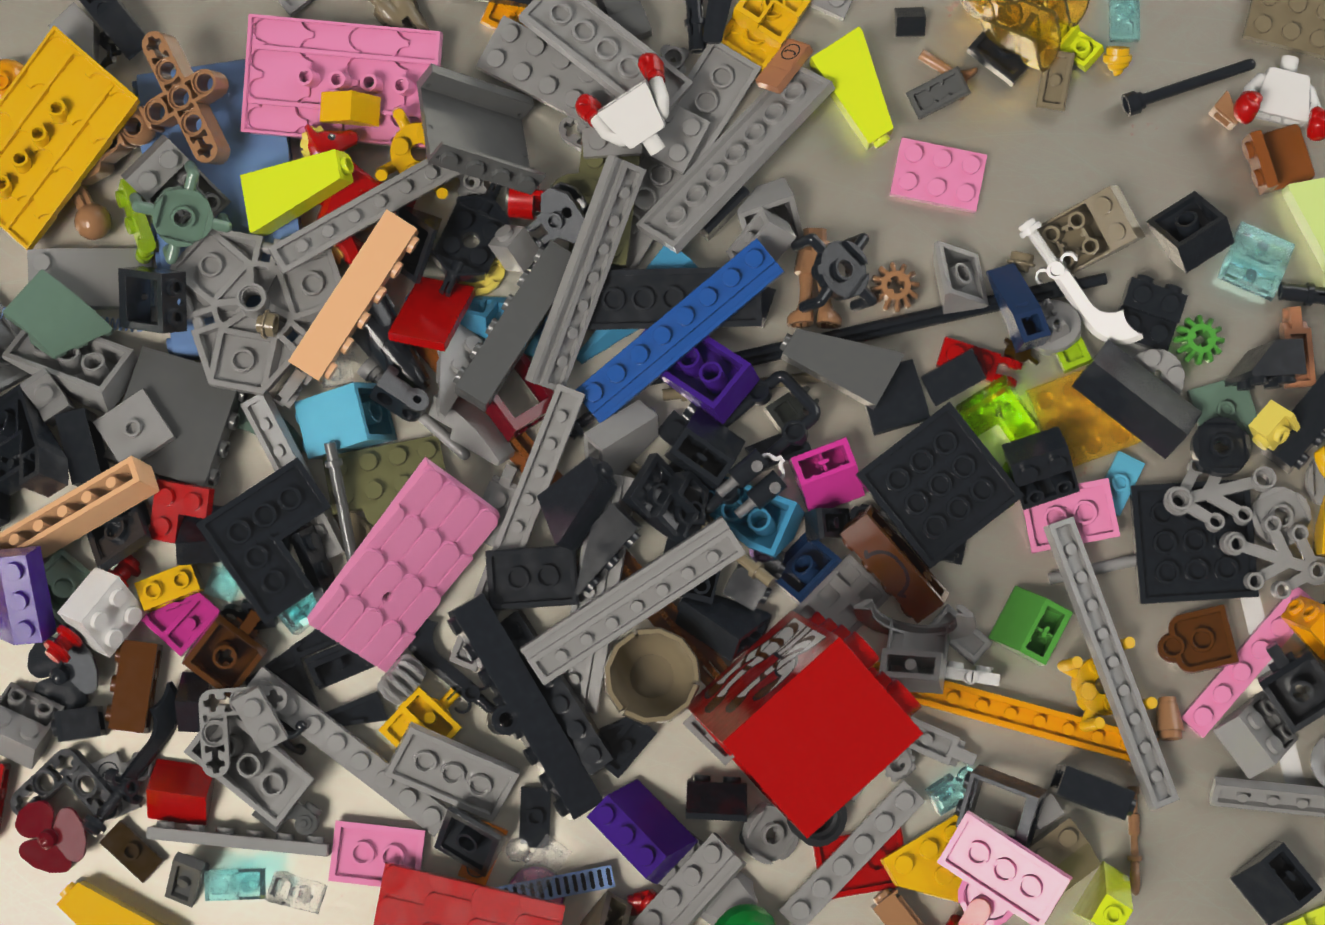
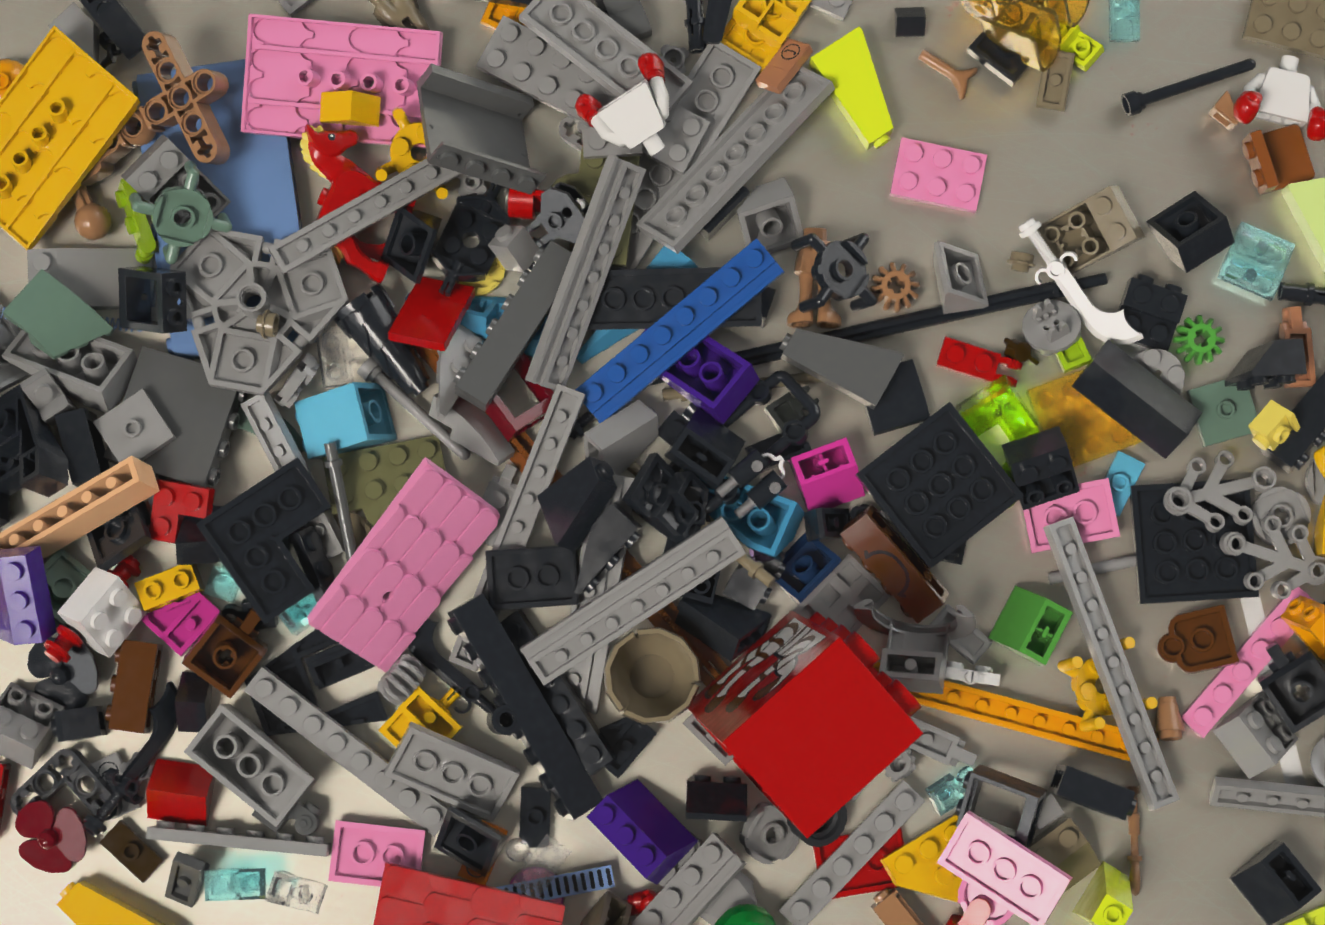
light grey beam [198,685,288,778] -> none
light grey plate [231,684,288,753] -> none
neon yellow slope [240,149,354,236] -> none
black piece [281,720,307,755] -> none
light nougat brick [288,209,420,383] -> none
black leg [369,364,430,422] -> none
light grey brick [726,207,796,262] -> none
dark grey plate [906,66,971,120] -> none
black slope [921,348,987,406] -> none
dark blue slope [986,263,1052,353] -> none
yellow plate [1103,46,1132,76] -> none
black plate [1190,417,1252,477] -> none

